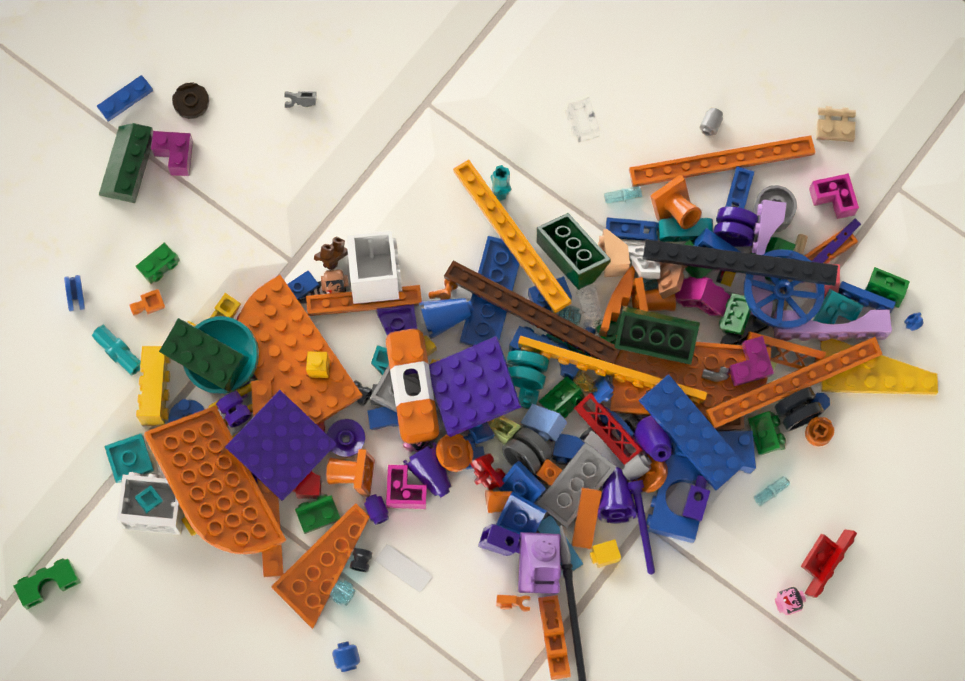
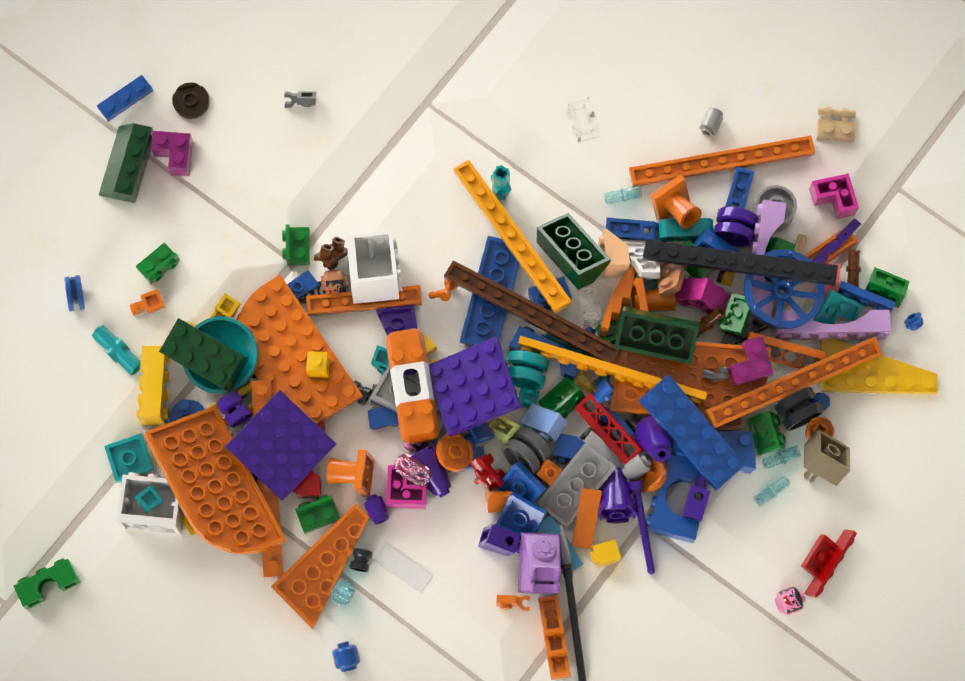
dark purple dish [327,419,365,457] -> none
blue cone [419,298,474,339] -> none
clear light blue gear [559,306,582,325] -> none
none -> green bracket [282,224,310,266]
none -> clear pink plate [394,454,431,486]
none -> reddish brown pin [697,307,726,338]
none -> clear light blue axle [762,445,801,469]
none -> dark tan brick [804,429,850,486]
none -> reddish brown pin [846,250,861,287]

